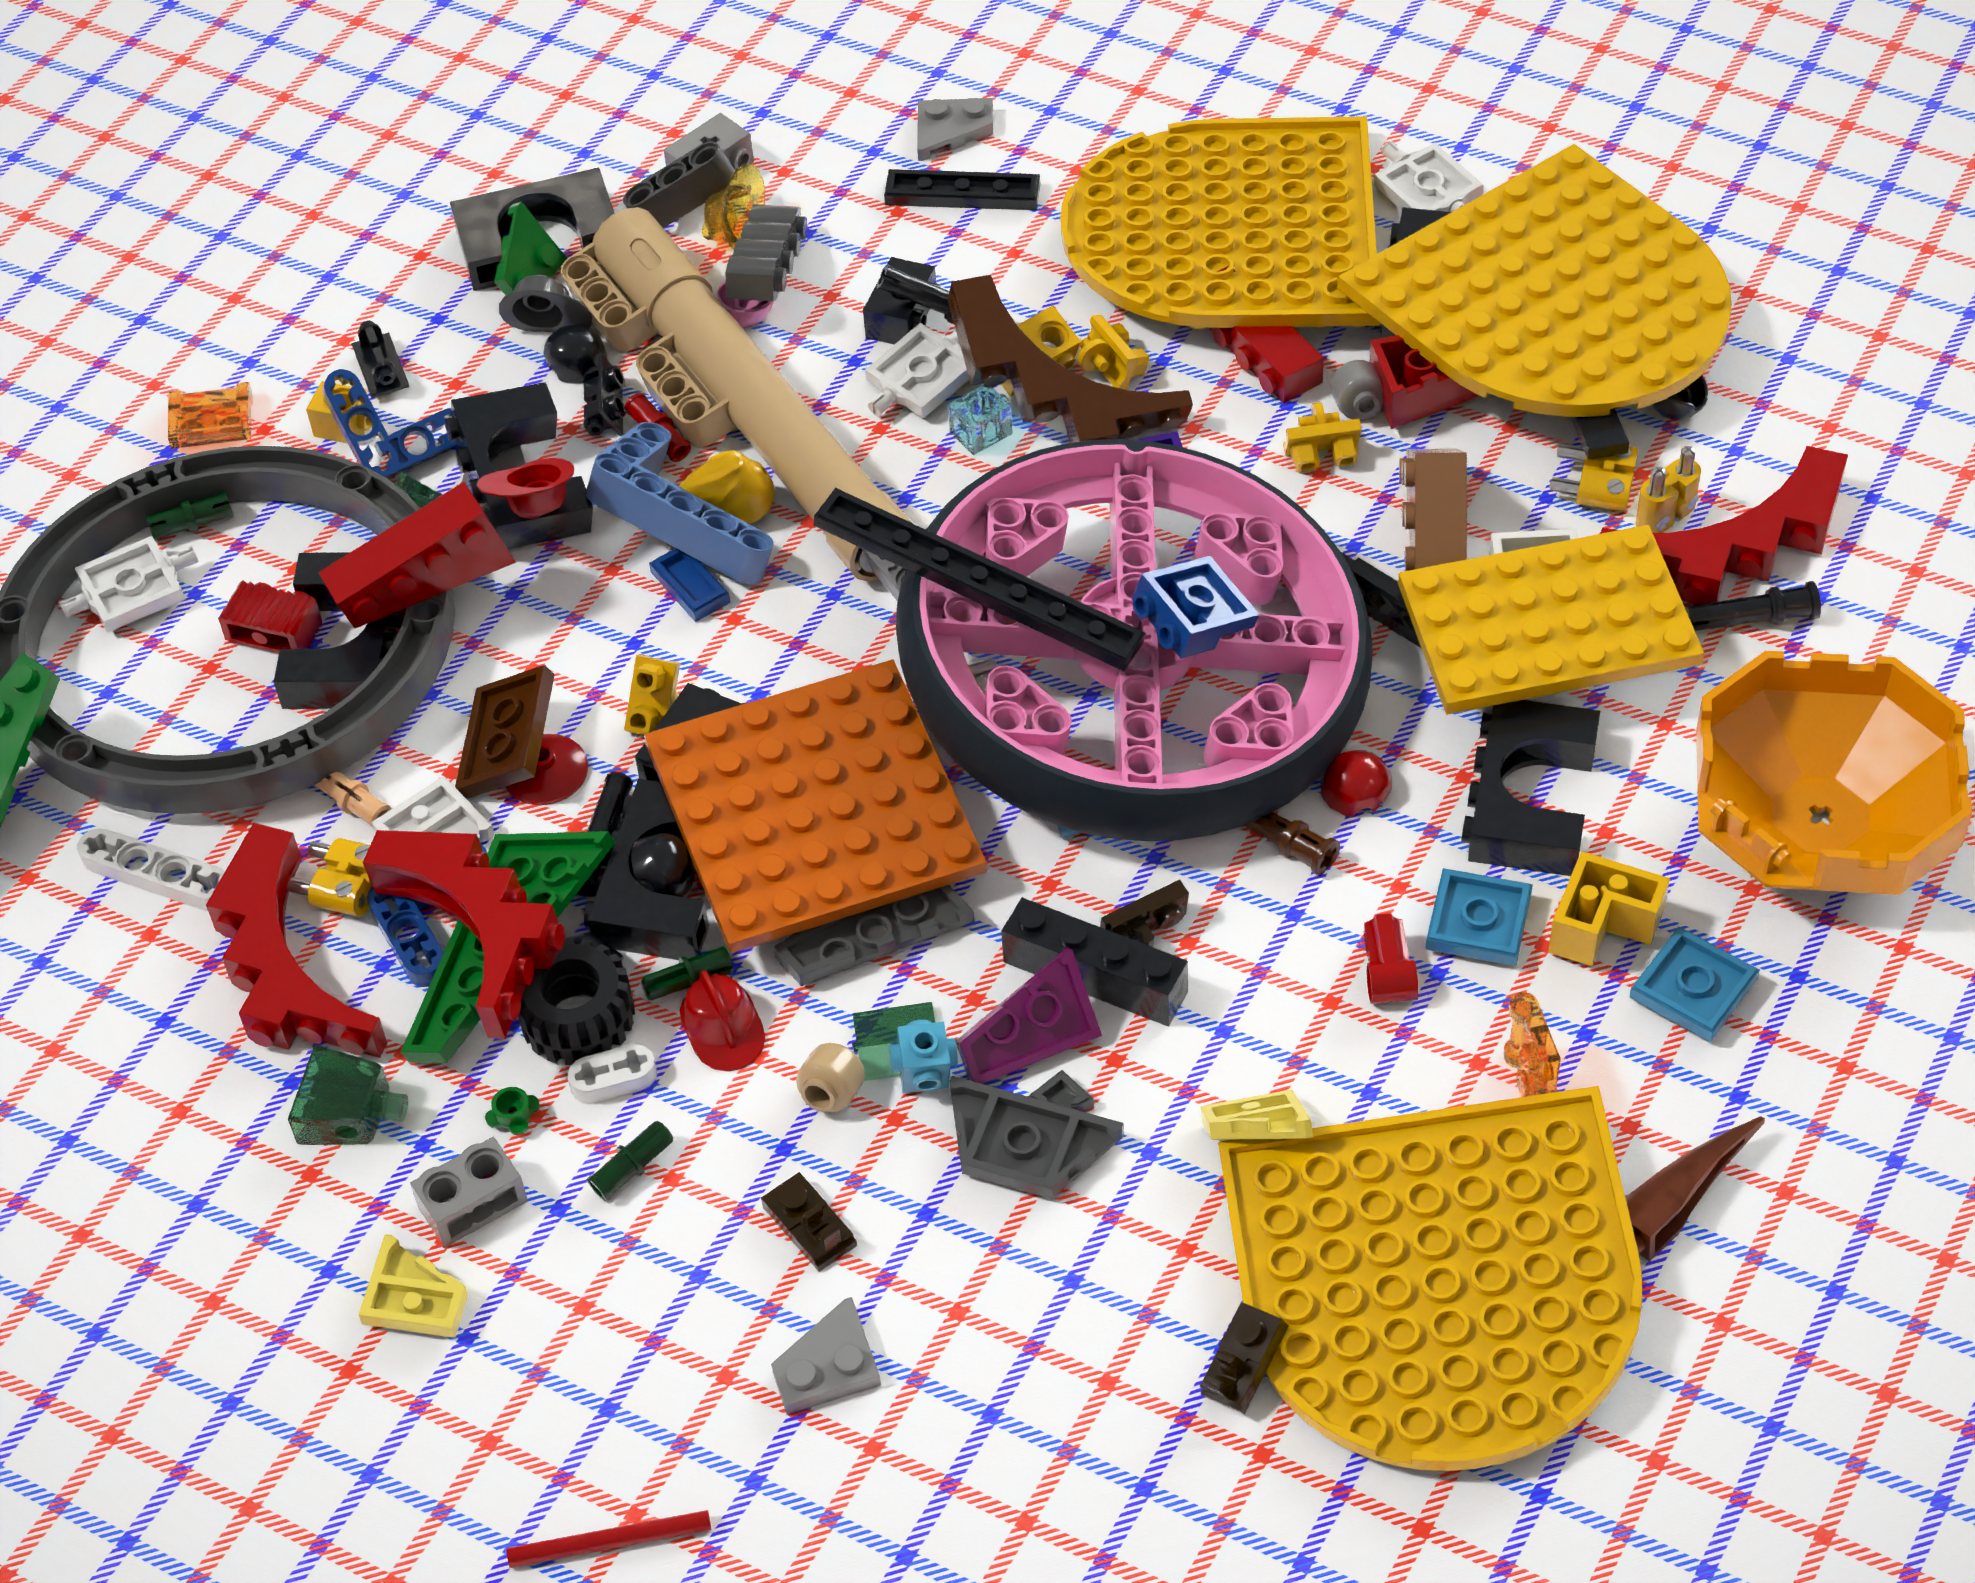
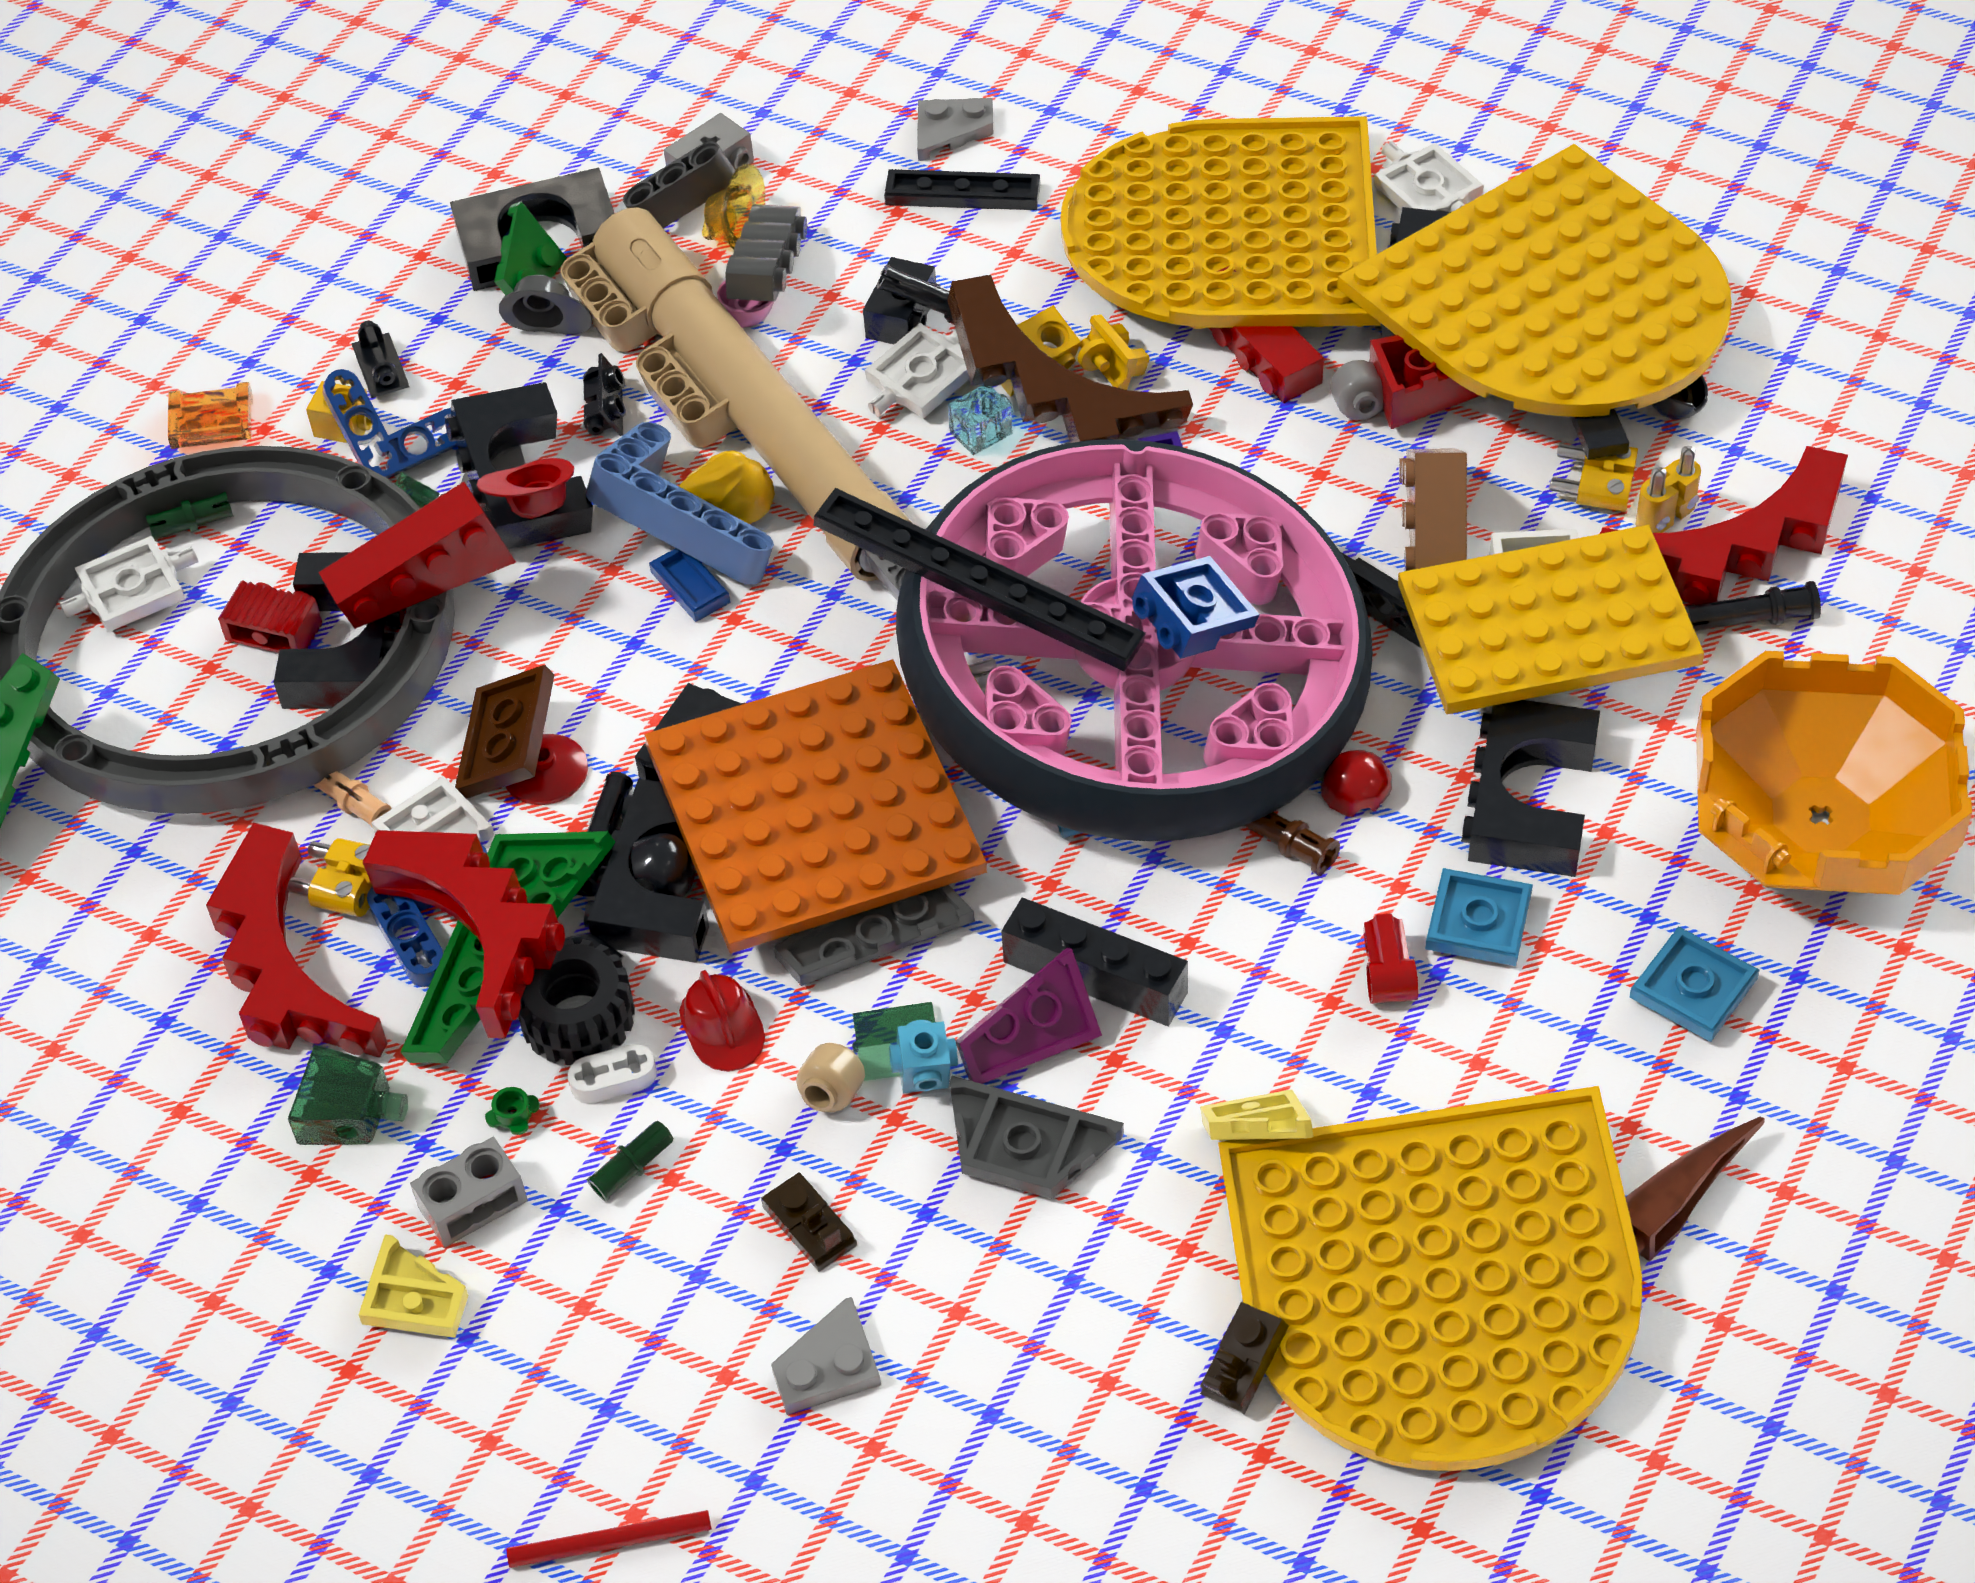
white beam [77,828,226,911] -> none
black hair [543,324,608,383] -> none
red pin [624,393,691,463] -> none
yellow hips [624,654,681,735] -> none
dark green axle [641,946,734,1001] -> none
dark grey tile [1028,1070,1094,1112] -> none
dark brown plate [1100,879,1189,947] -> none
yellow hips [1283,402,1362,472] -> none
clear orange plate [1503,992,1561,1097] -> none
yellow brick [1548,851,1670,966] -> none

